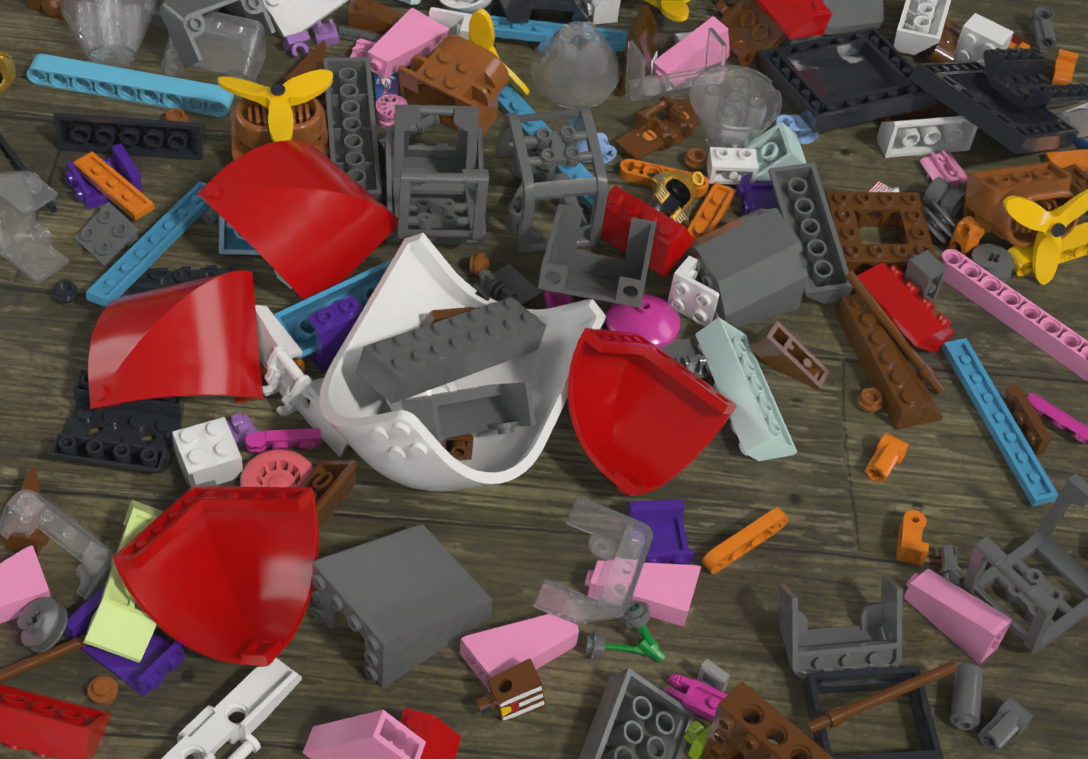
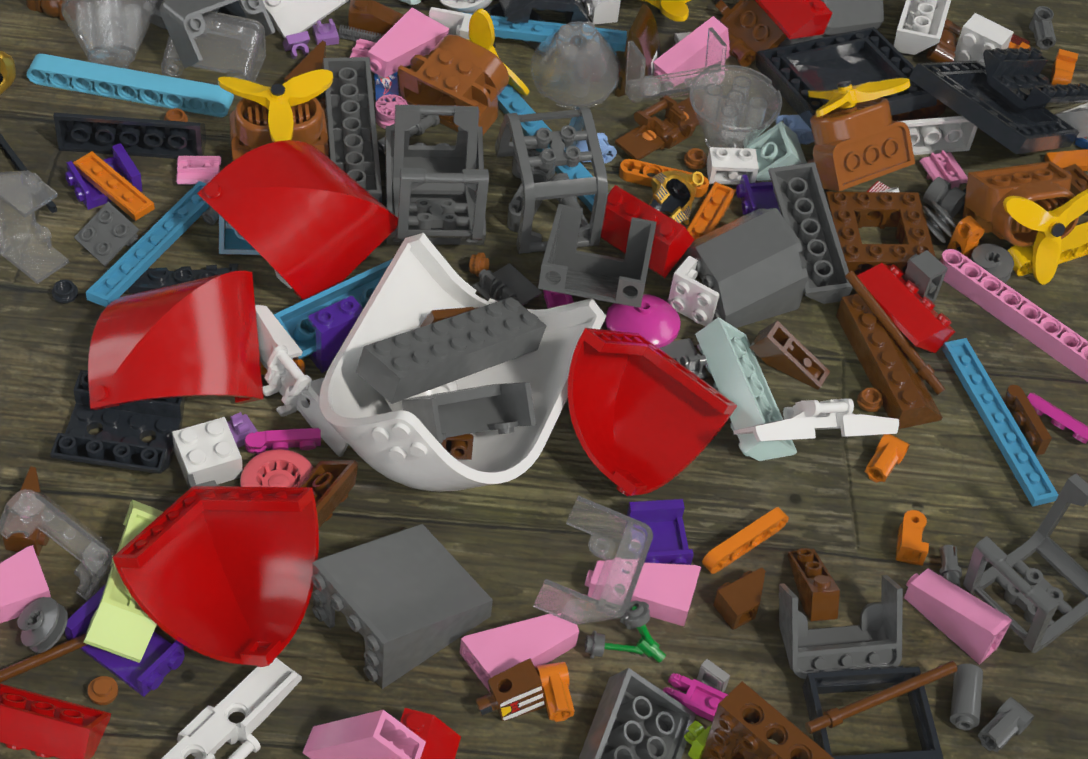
none -> bright pink piece [176,156,221,184]
none -> orange piece [535,662,575,722]
none -> reddish brown slope [713,567,766,630]
none -> white piece [734,399,899,442]
none -> reddish brown slope [788,548,840,622]
none -> dark orange brick [808,78,915,191]

